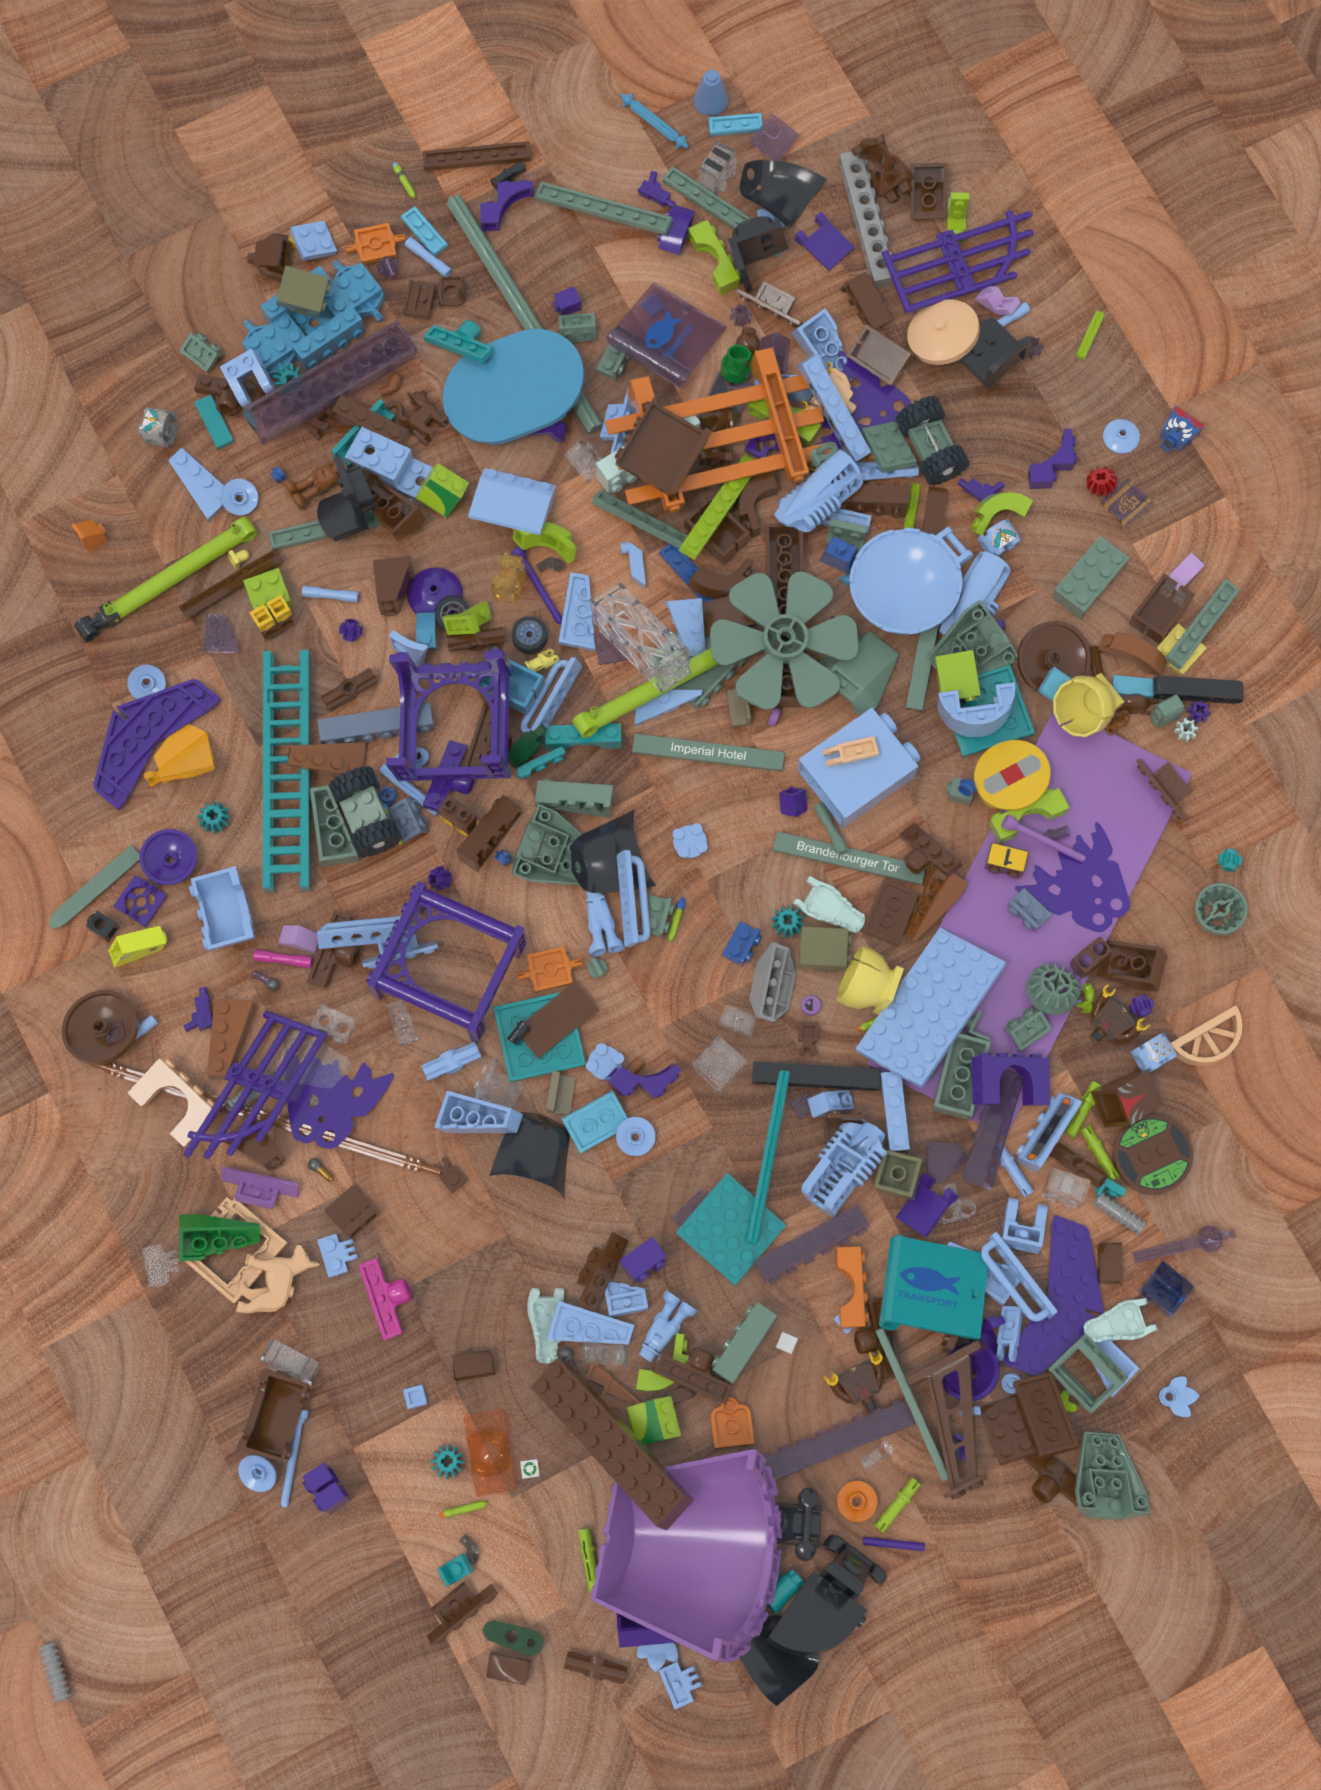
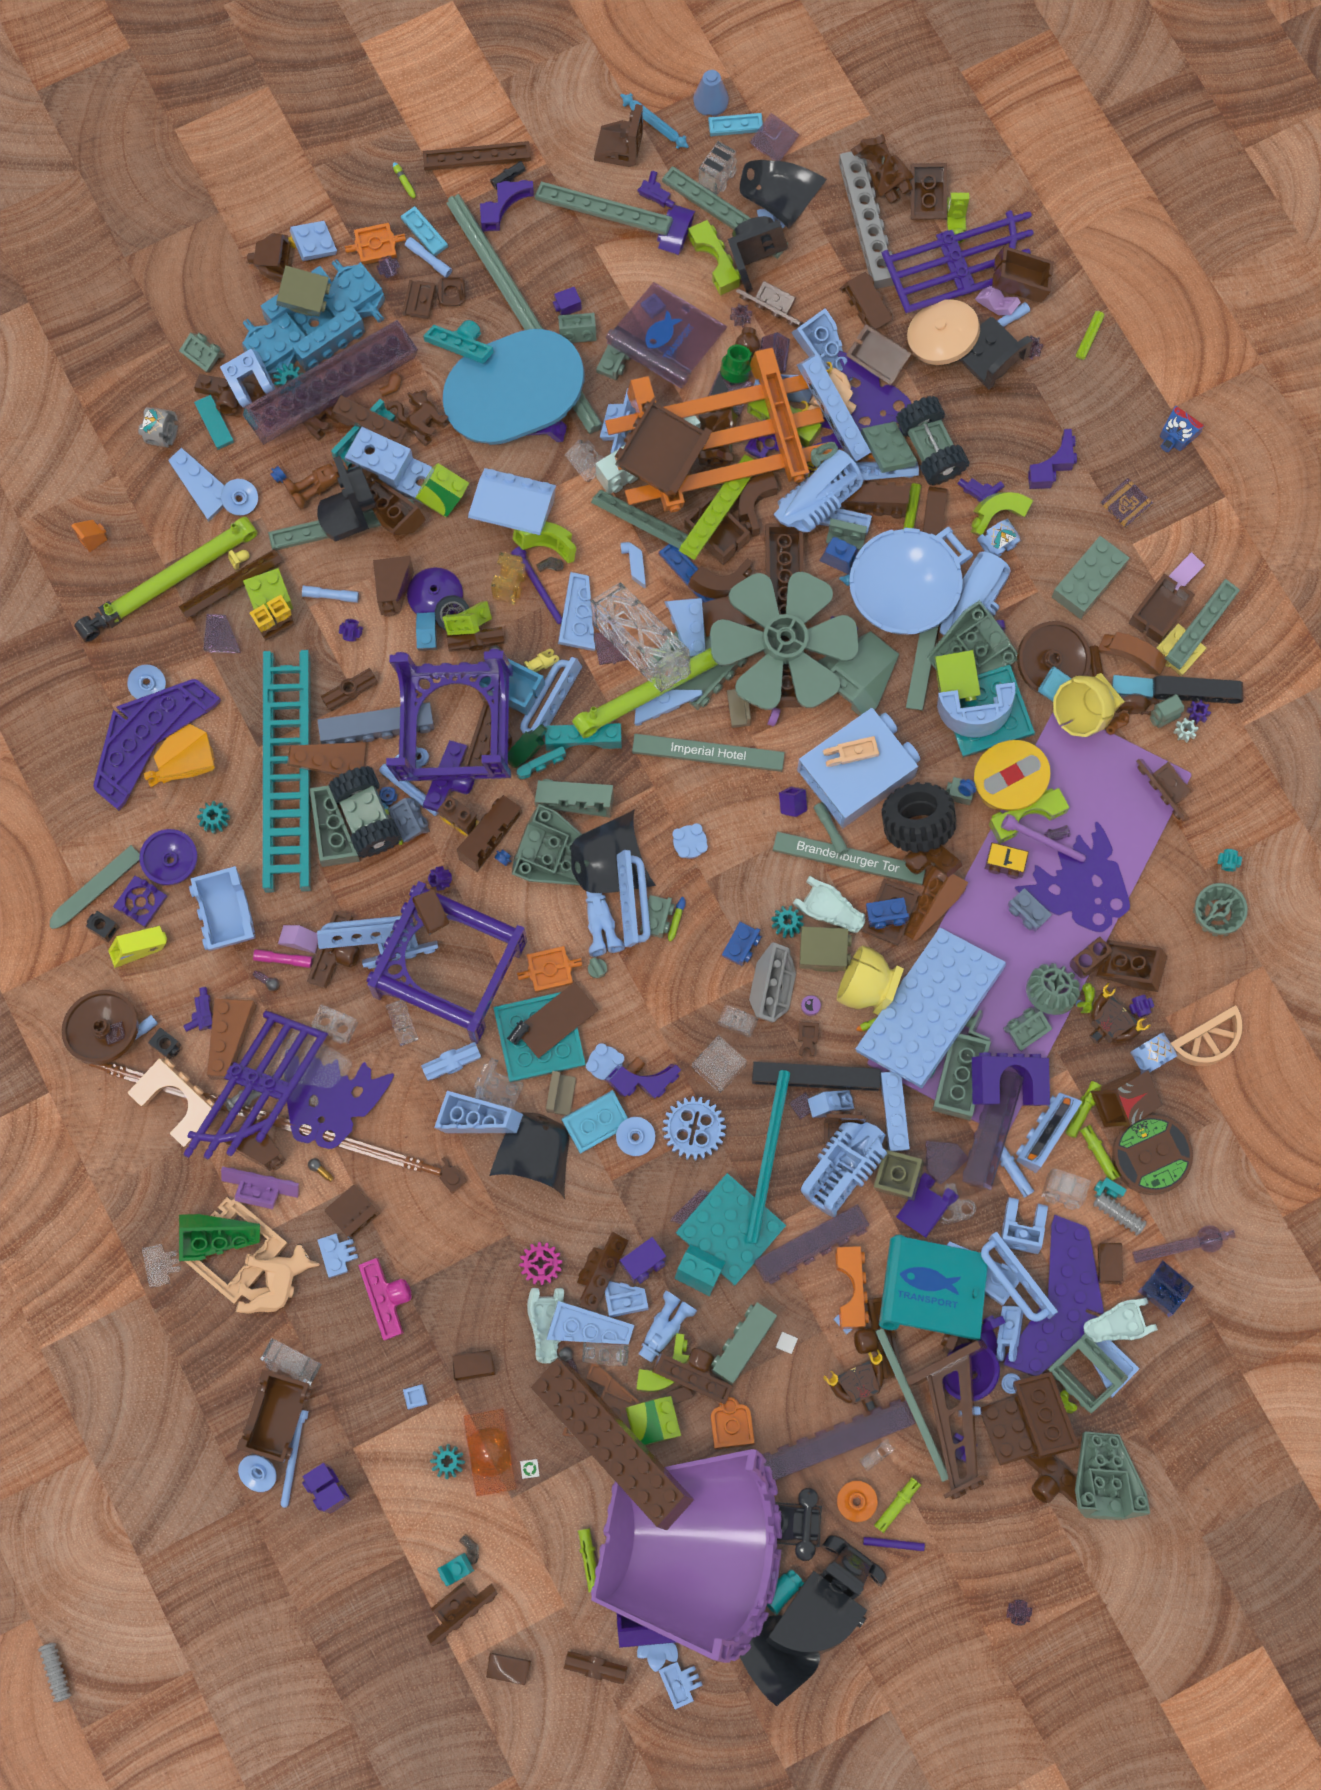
light blue plate [389,630,428,666] -> none
lime piece [439,1501,488,1518] -> none
dark green piece [483,1620,544,1656] -> none
wheel [512,616,548,654] -> none
dark purple flag [794,212,854,271] -> none
reddish brown piece [1050,1142,1108,1189] -> none
red gear [1086,466,1117,498] -> none
light blue dish [1103,419,1140,454] -> none
light blue plate [1159,1377,1199,1417] -> none
none -> black brick [148,1028,181,1059]
none -> reddish brown piece [412,889,449,935]
none -> dark pink gear [519,1242,563,1286]
none -> reddish brown bracket [594,104,643,167]
none -> light blue gear [662,1096,726,1161]
none -> teal slope [674,1244,726,1297]
none -> blue bracket [866,898,909,929]
none -> black tyre [881,782,957,853]
none -> reddish brown piece [992,246,1054,303]
none -> clear purple gear [1006,1599,1032,1626]

